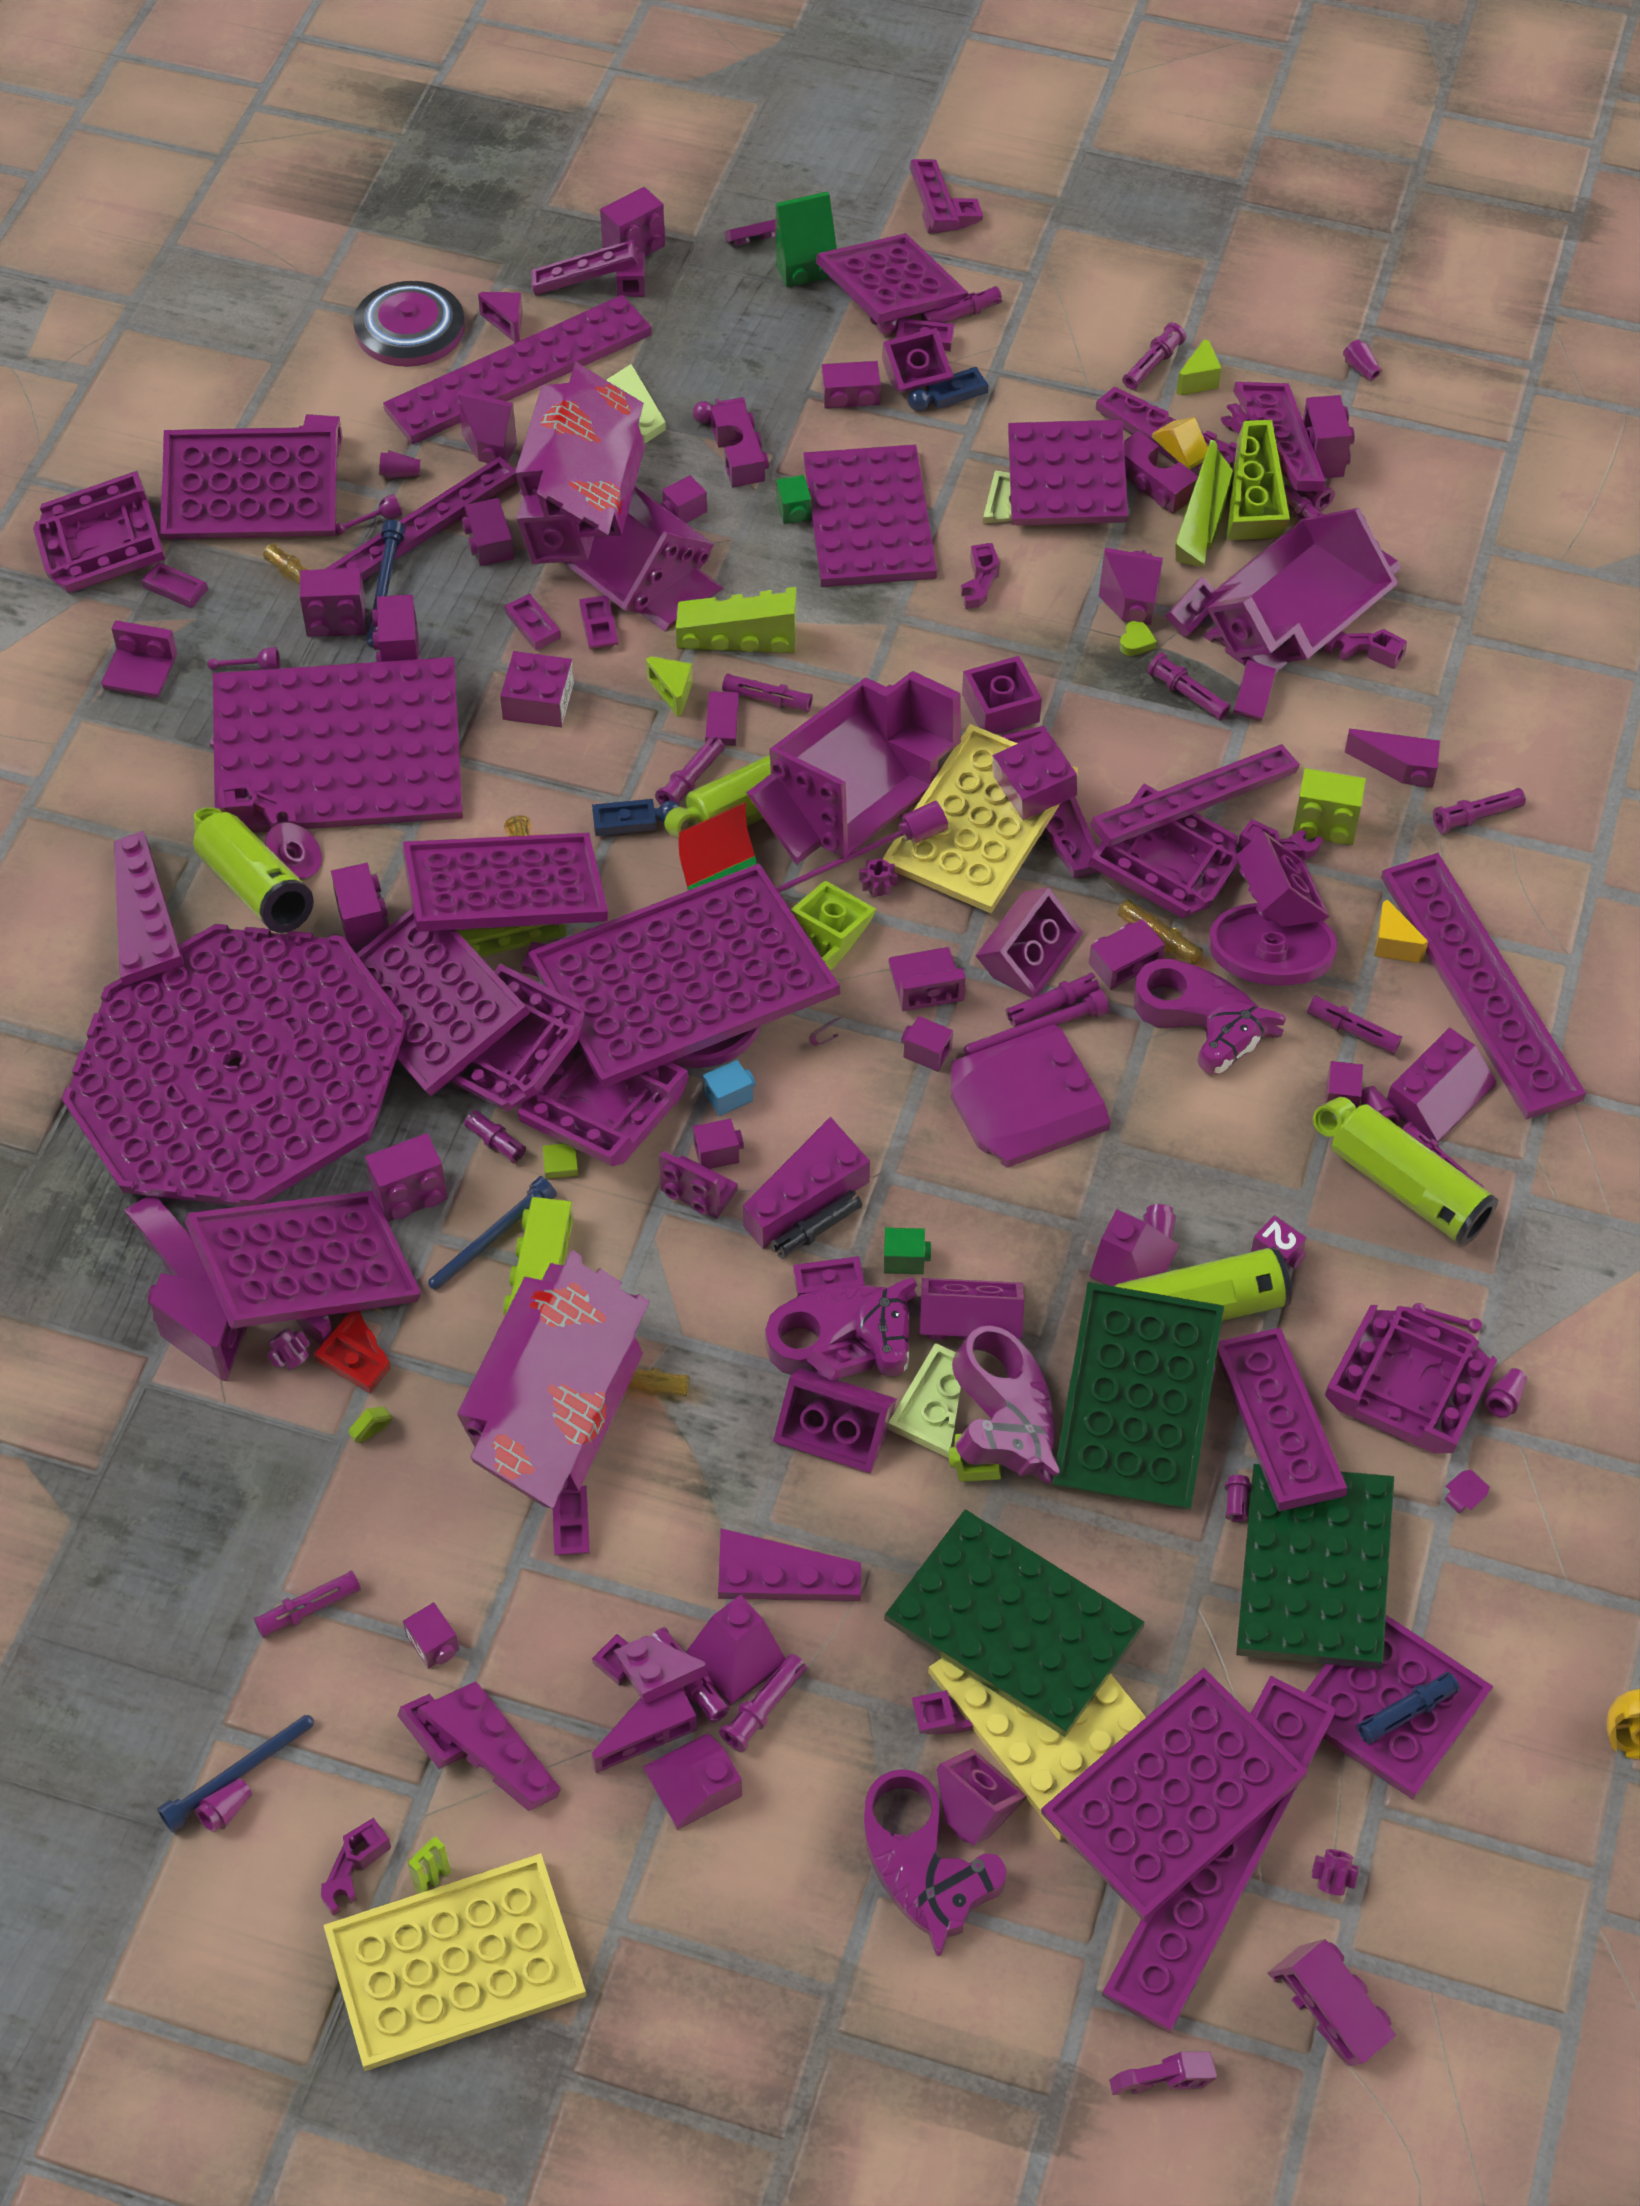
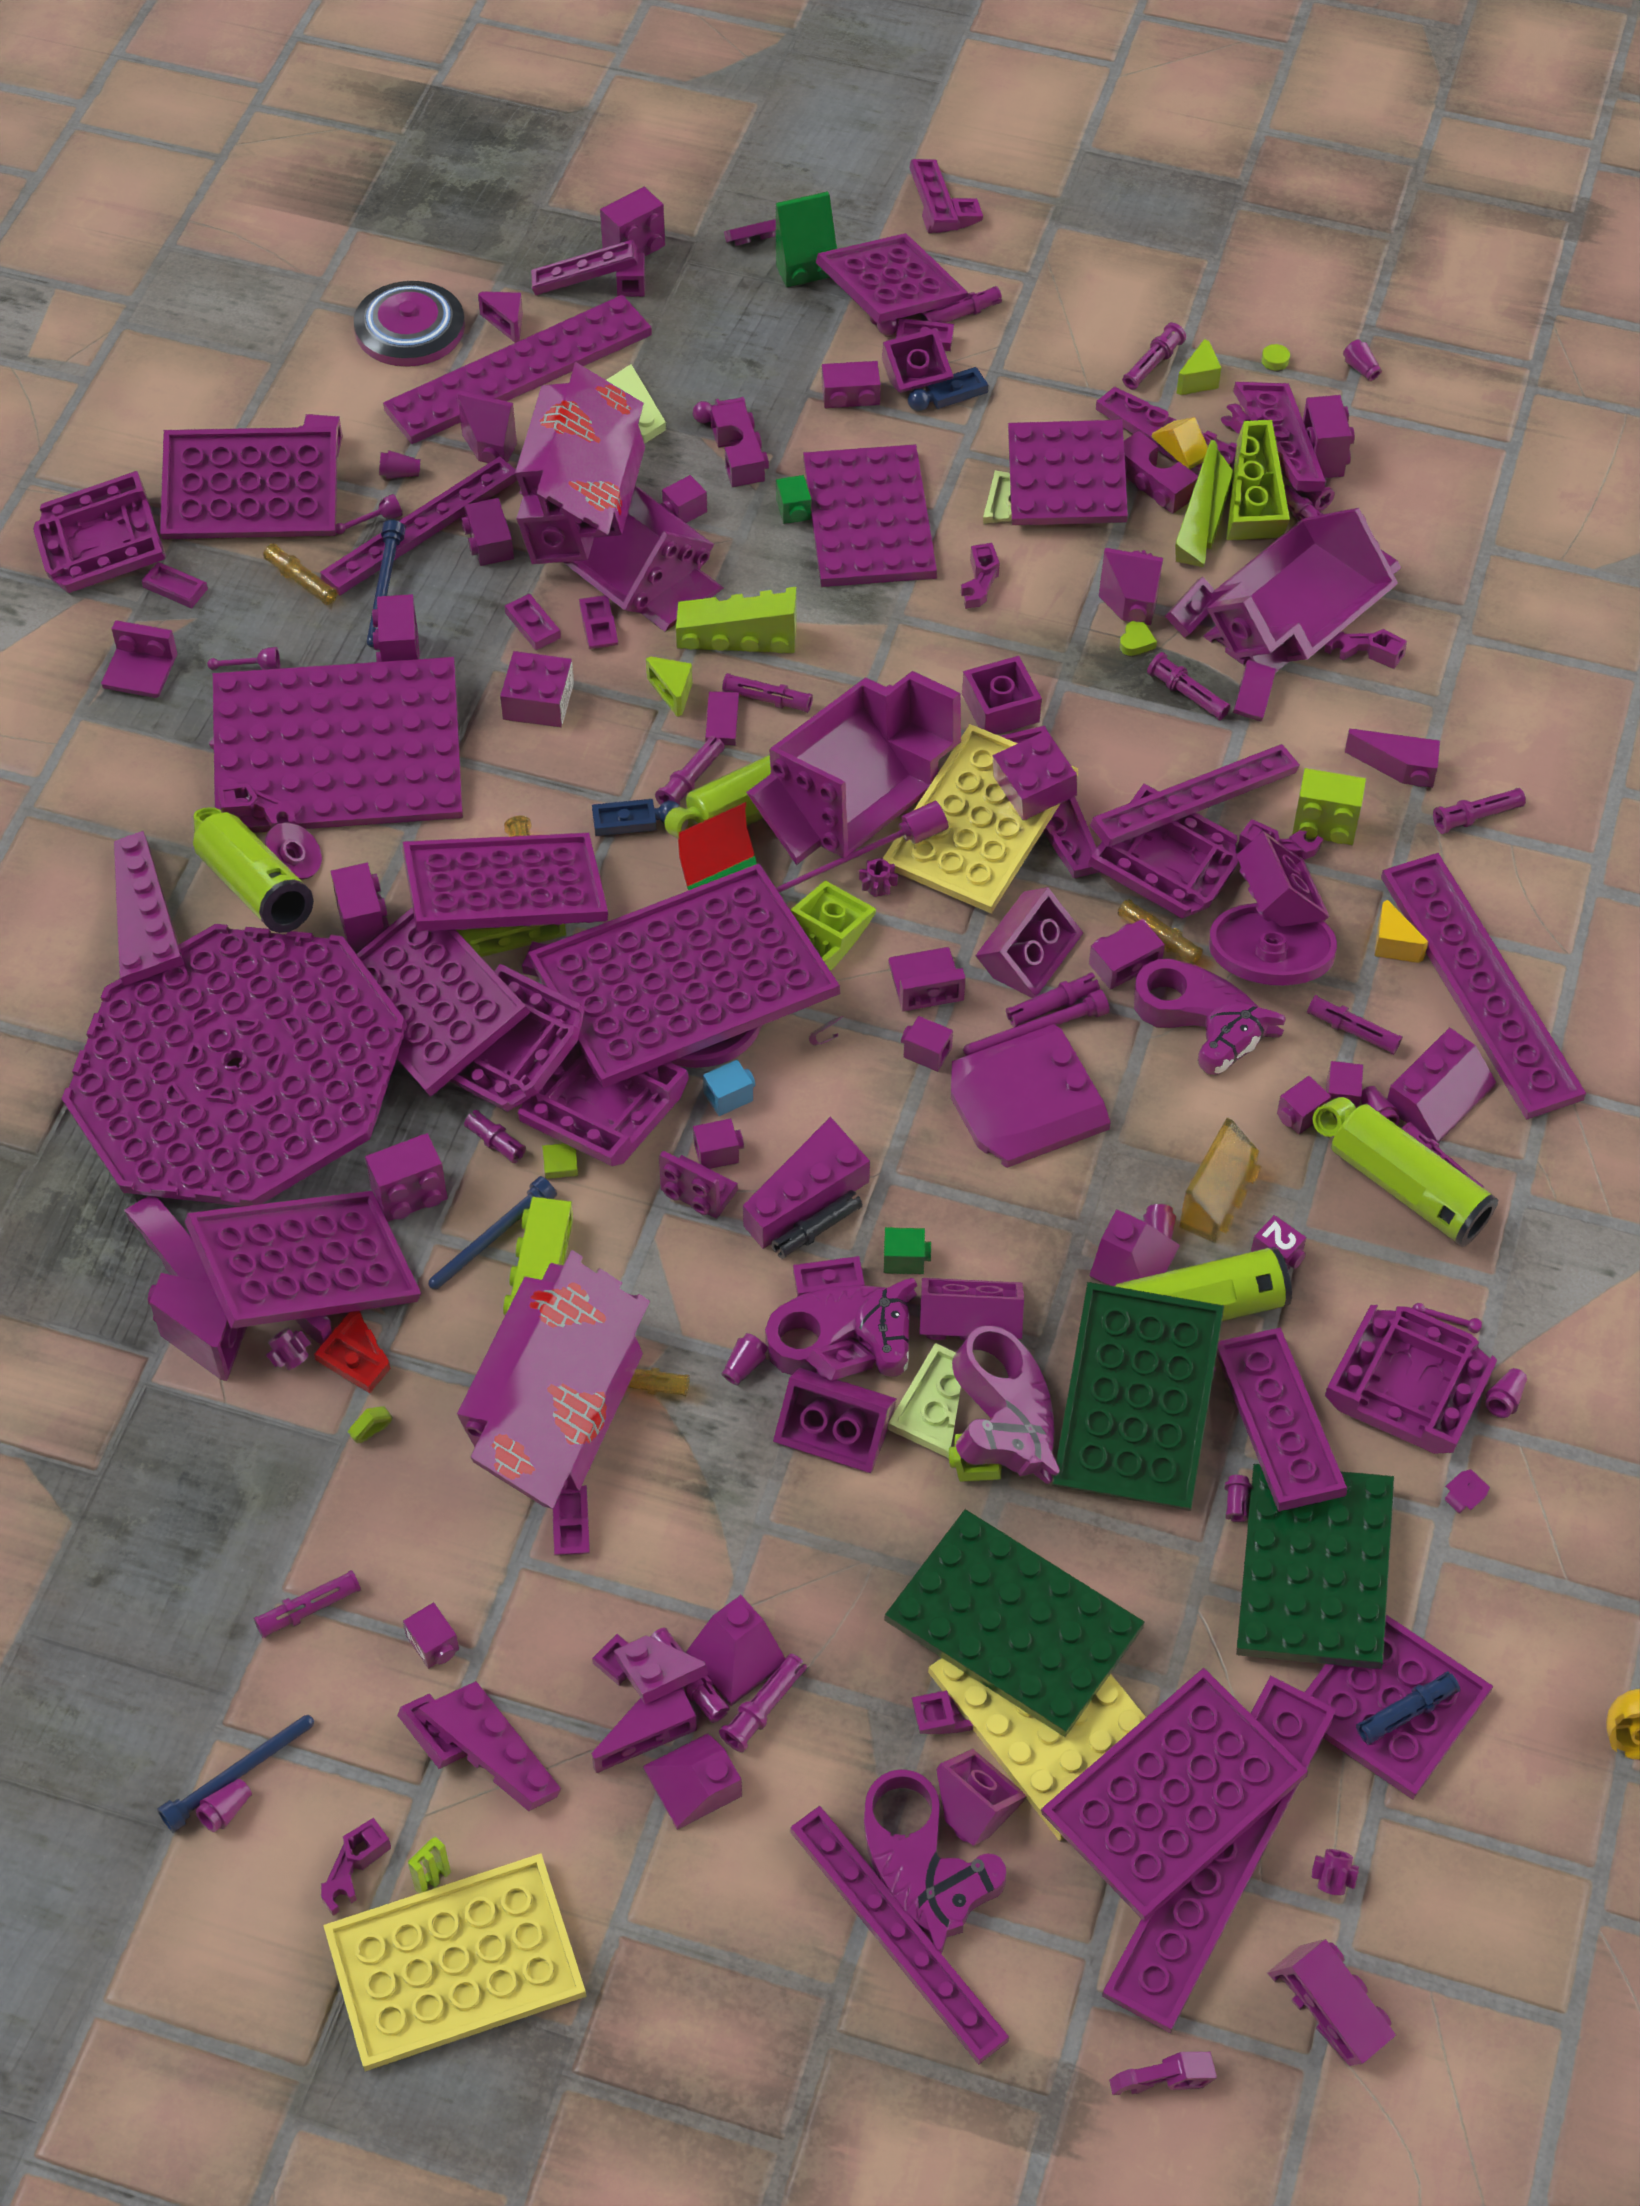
magenta brick [300,568,367,637] -> none
magenta wing [718,1528,861,1601] -> none
none -> magenta cone [721,1333,768,1386]
none -> magenta plate [790,1806,1009,2065]
none -> clear yellow slope [1179,1118,1261,1243]
none -> lime tile [1261,344,1290,371]
none -> magenta brick [1277,1076,1332,1135]

